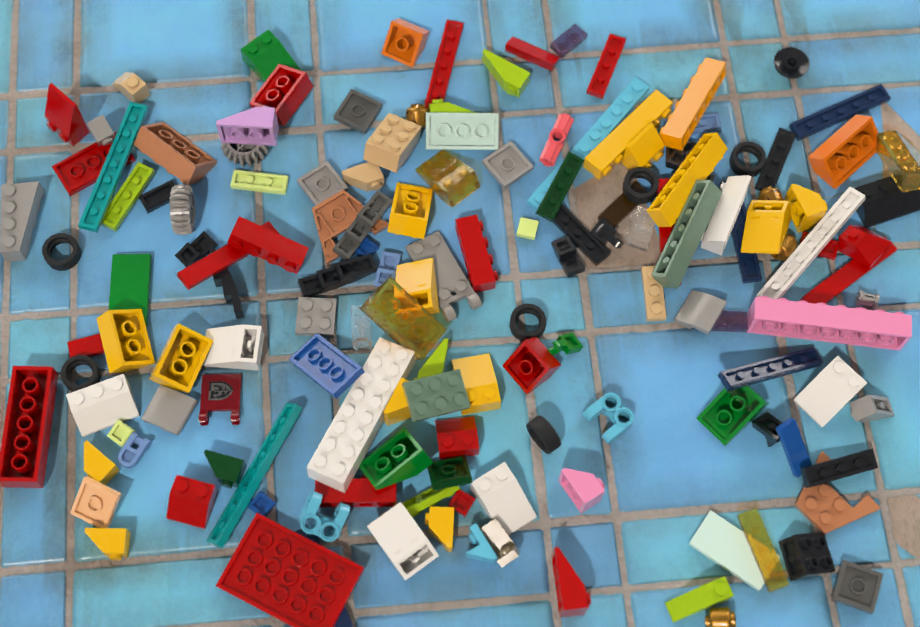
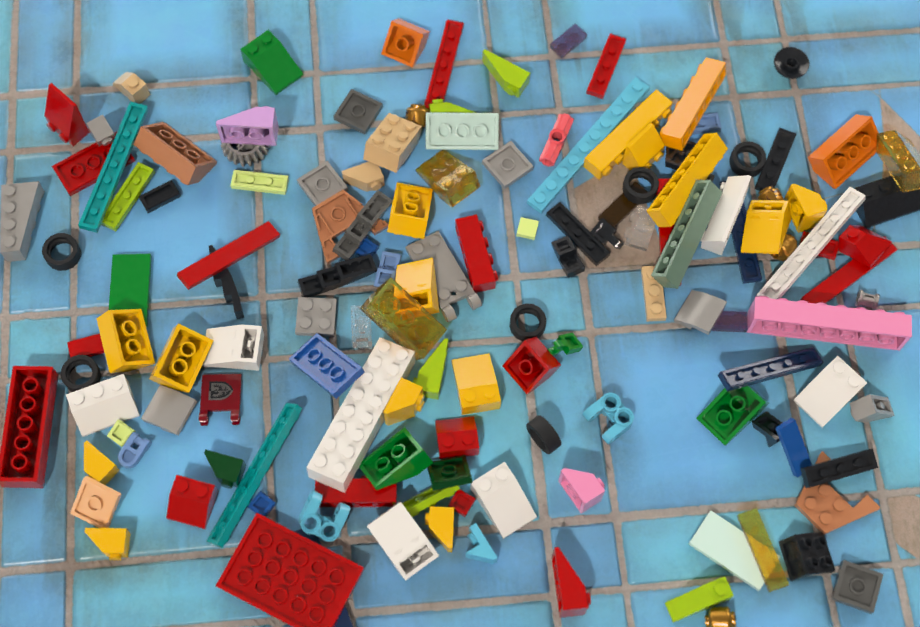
light grey gear [169,184,196,235] -> none
black slope [175,231,218,267] -> none
red brick [227,216,309,274] -> none
red slope [249,64,314,126] -> none
sand green plate [402,369,471,422] -> none
bracket [480,518,520,567] -> none
red slope [505,37,560,72] -> none
dark green tile [536,151,584,222] -> none
dark blue tile [789,84,891,141] -> none

